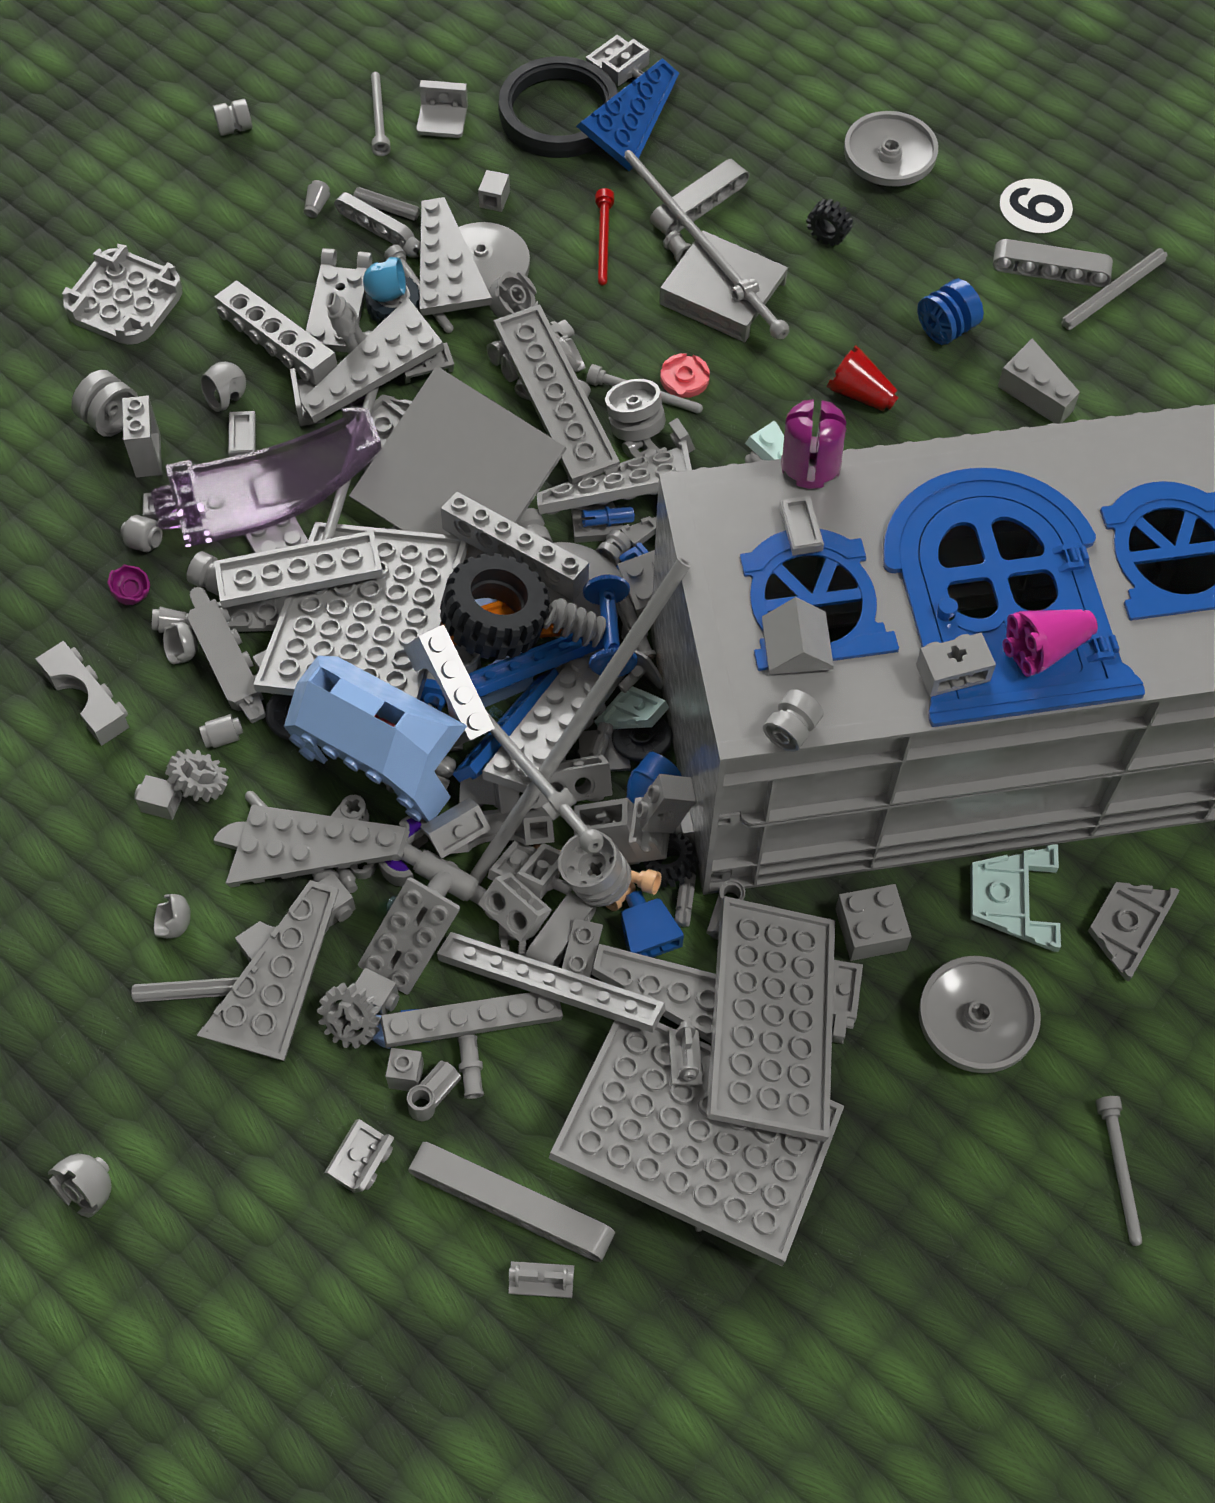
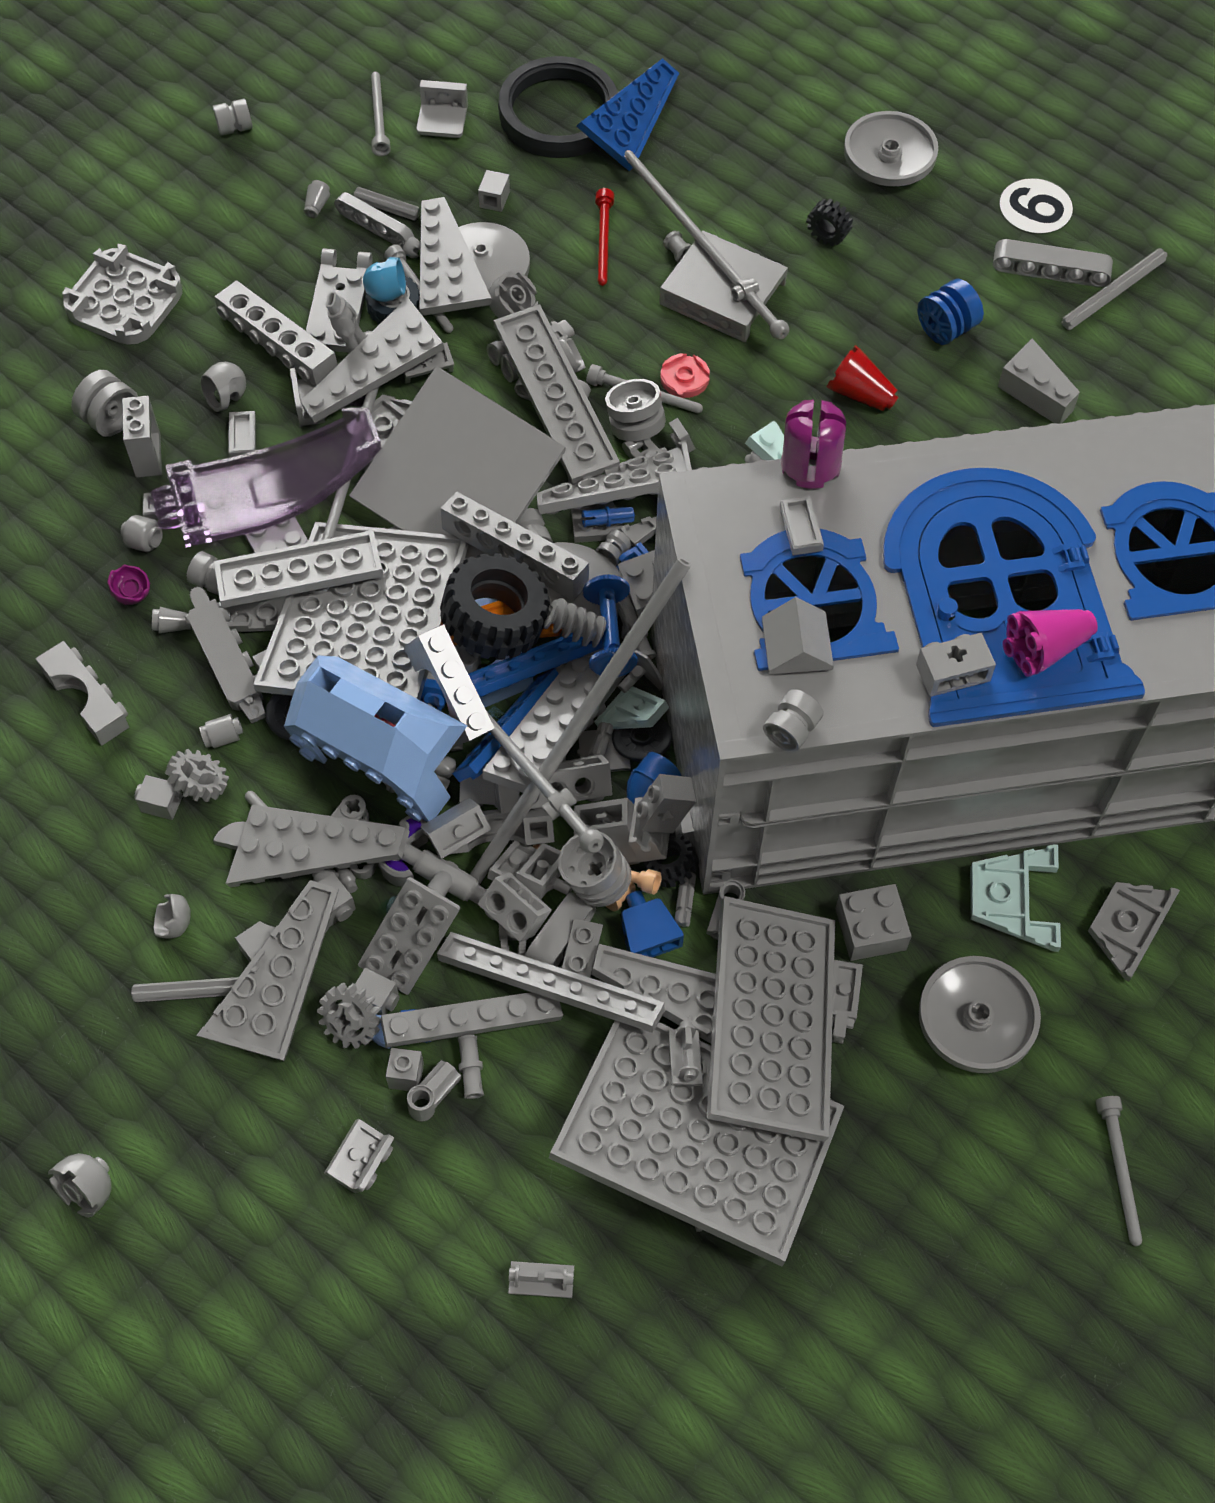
light grey hair [163,622,198,664] -> none
light grey beam [408,1142,615,1262] -> none
light grey plate [586,35,650,87] -> none
light grey beam [650,159,749,236] -> none

